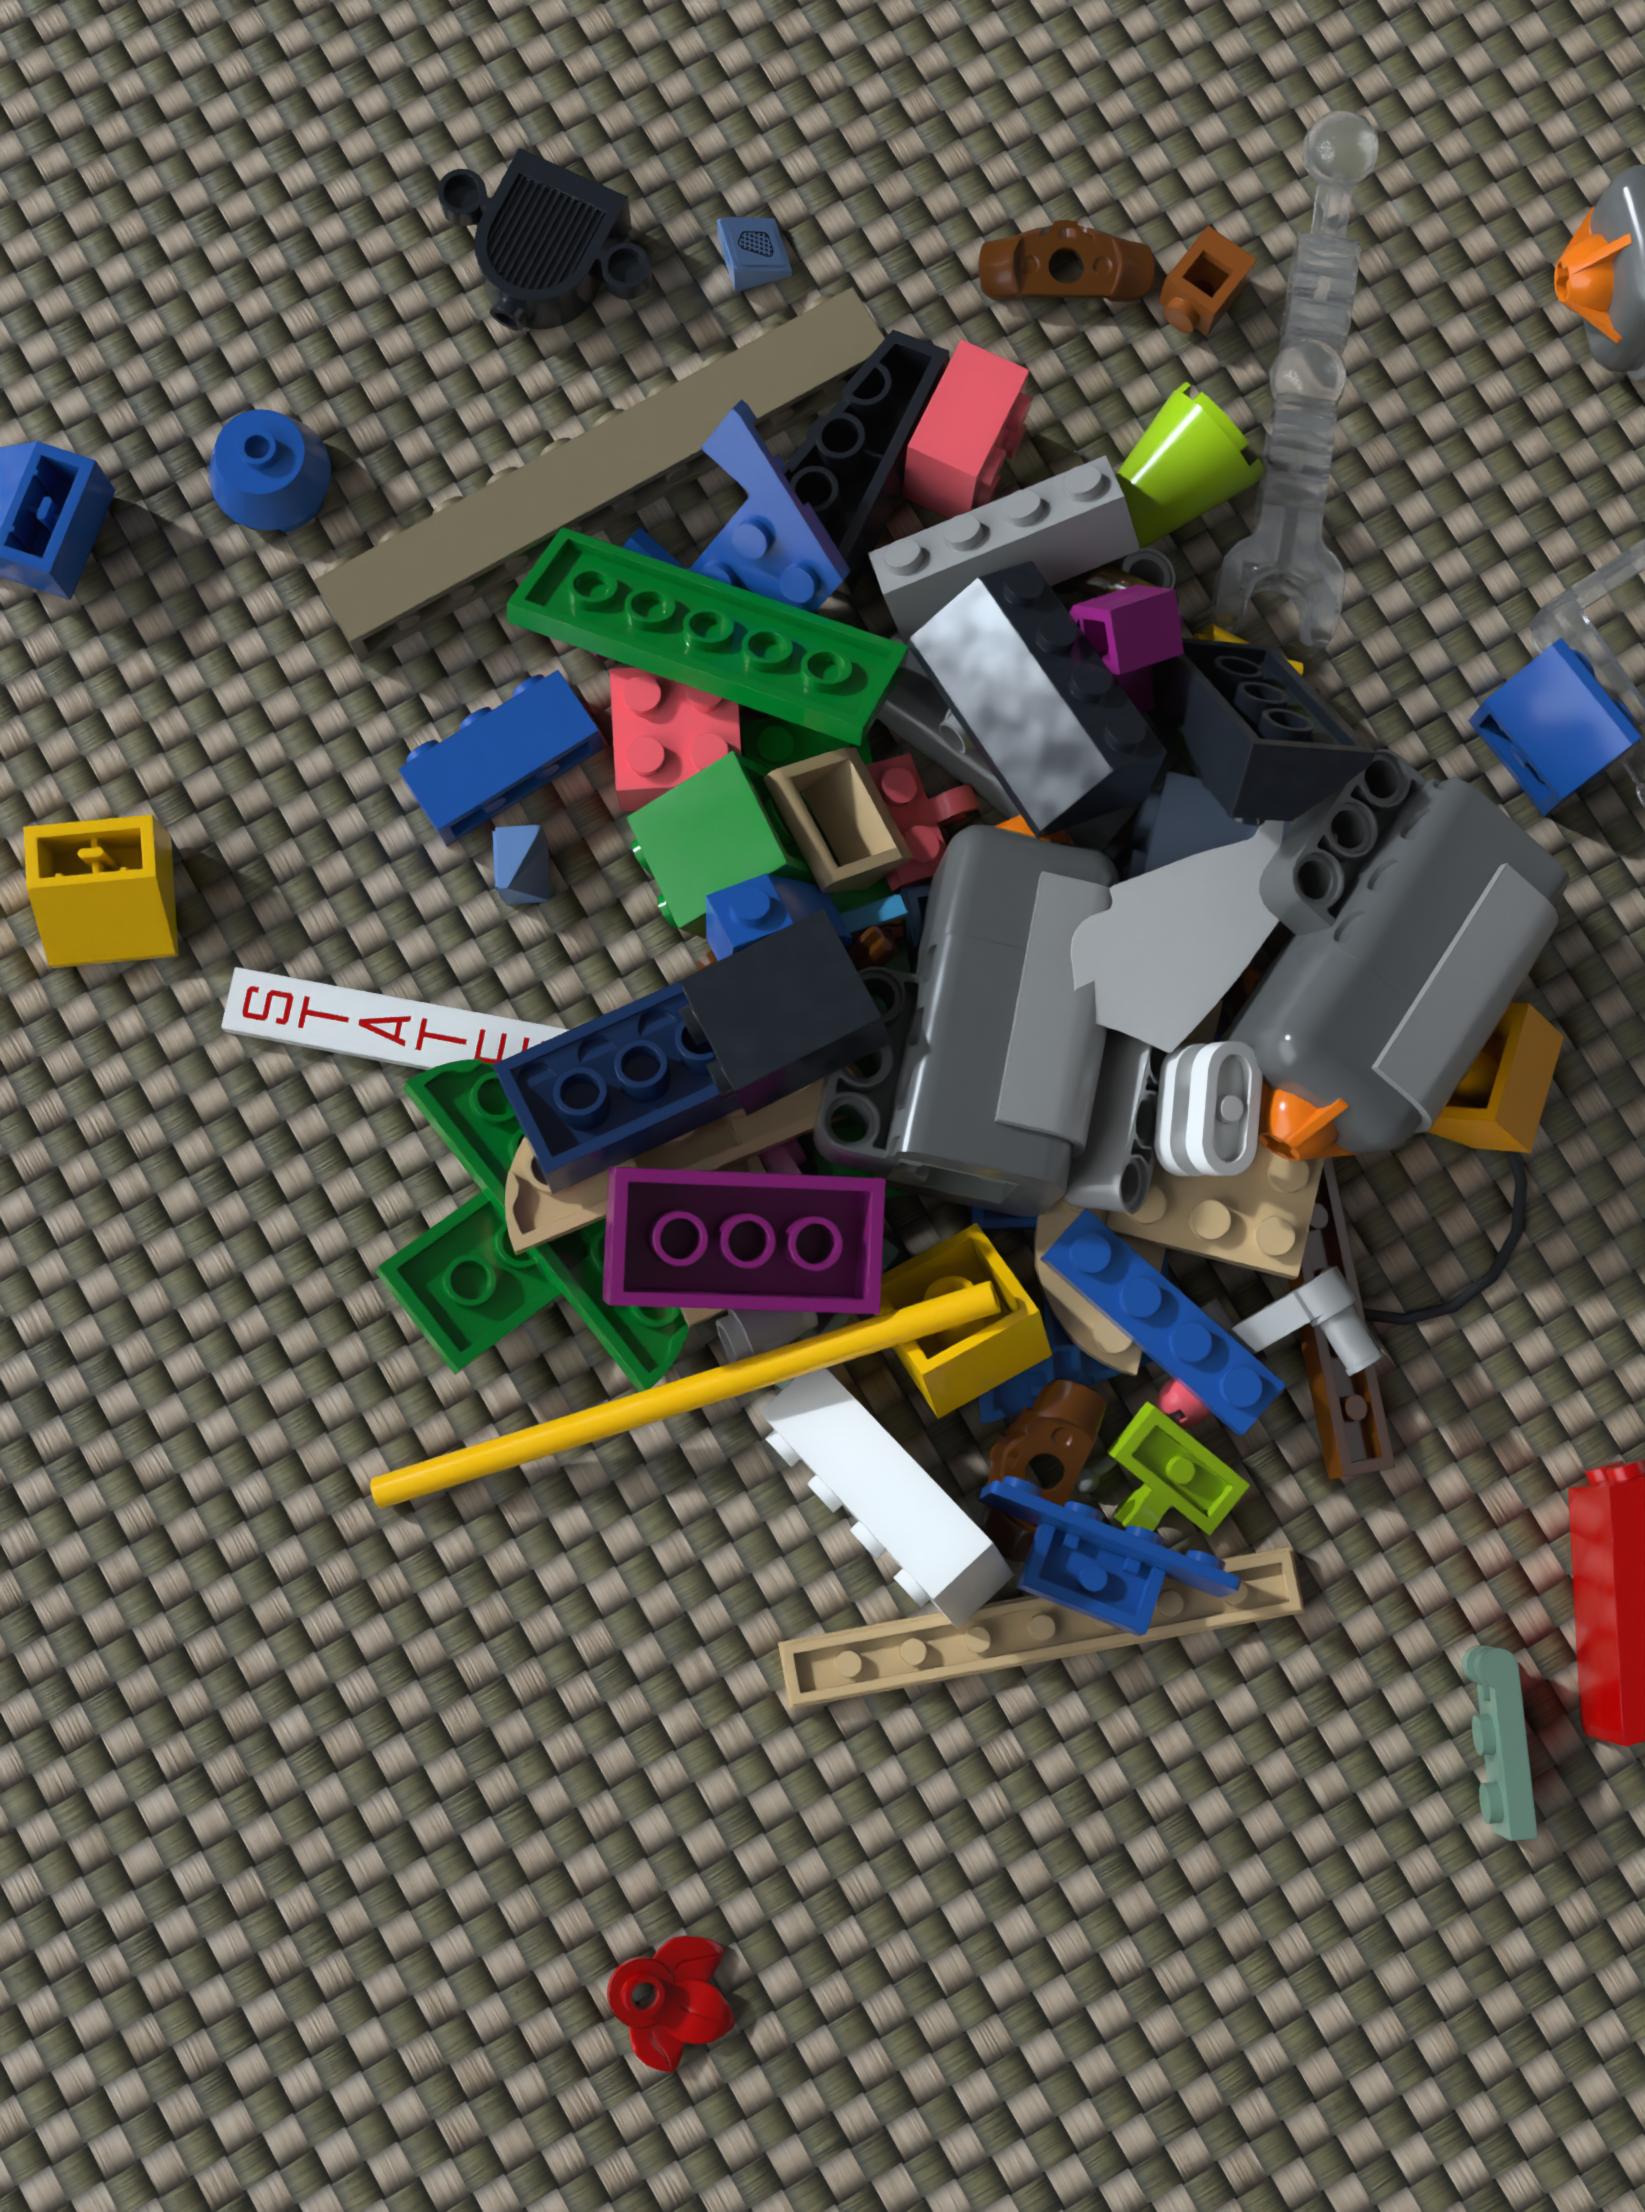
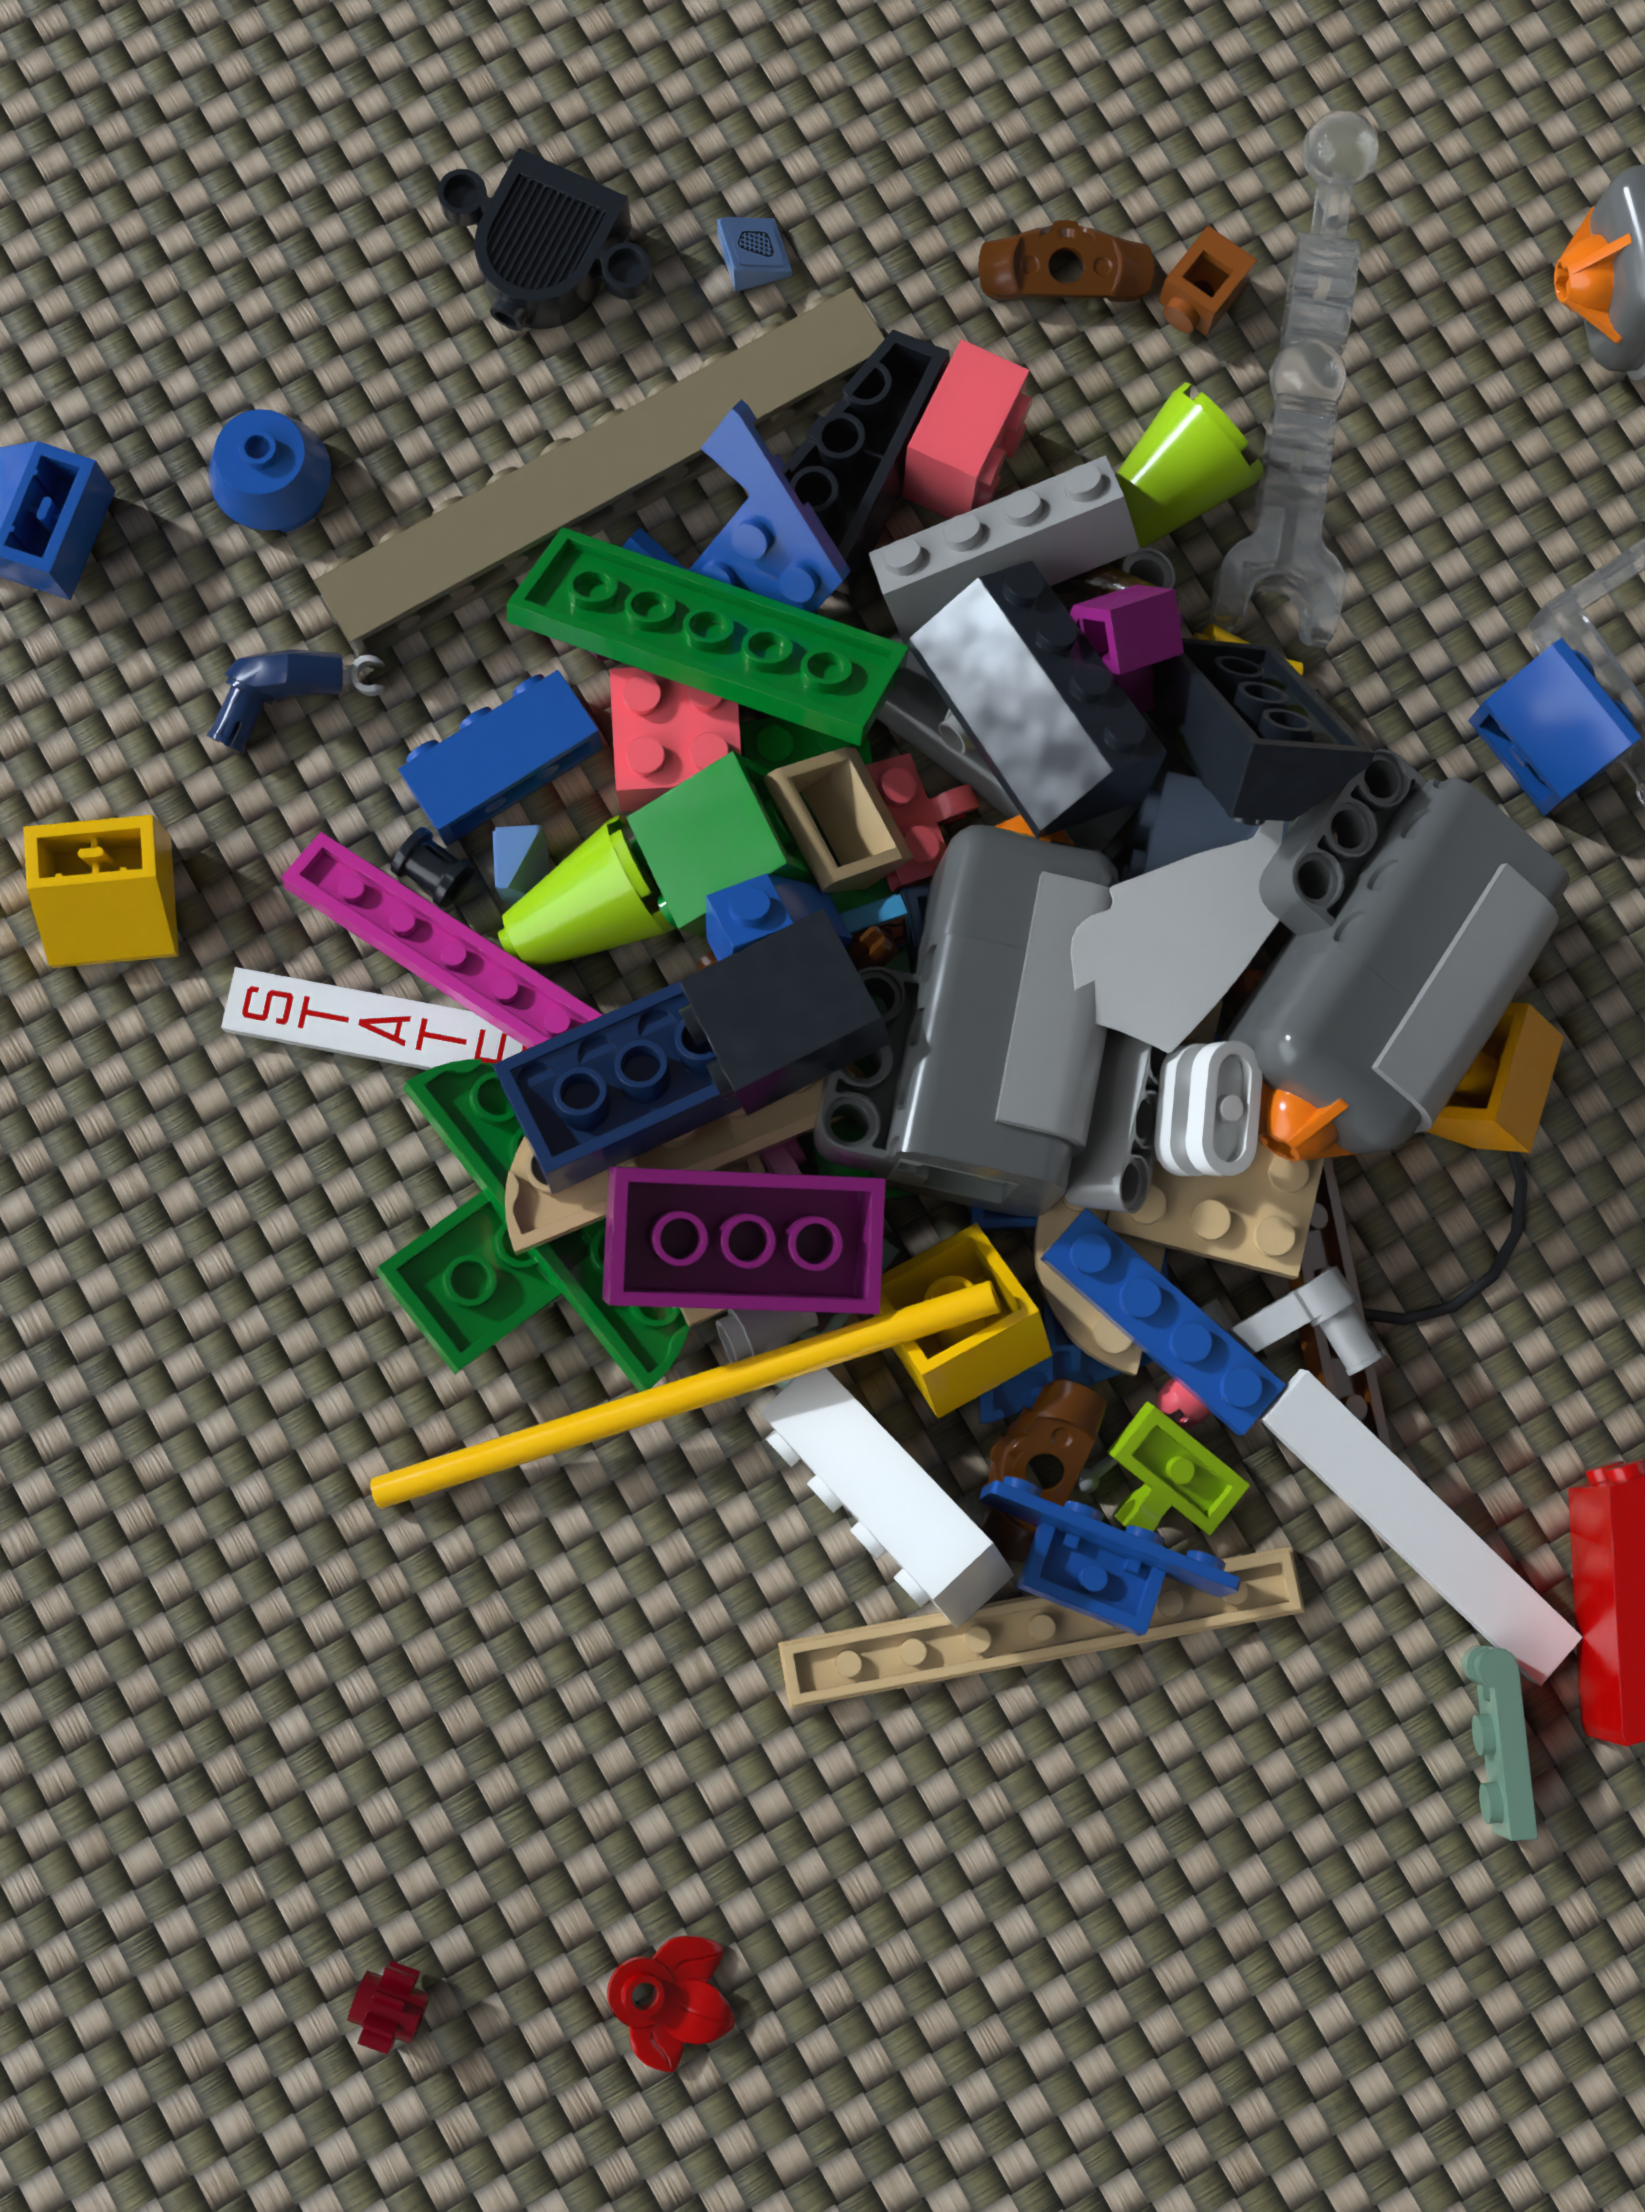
none -> dark blue arm [206,649,386,753]
none -> dark pink plate [281,832,602,1049]
none -> dark red gear [347,1960,431,2055]
none -> black bush [390,827,476,909]
none -> lime cone [498,815,675,970]
none -> white tile [1258,1369,1582,1686]

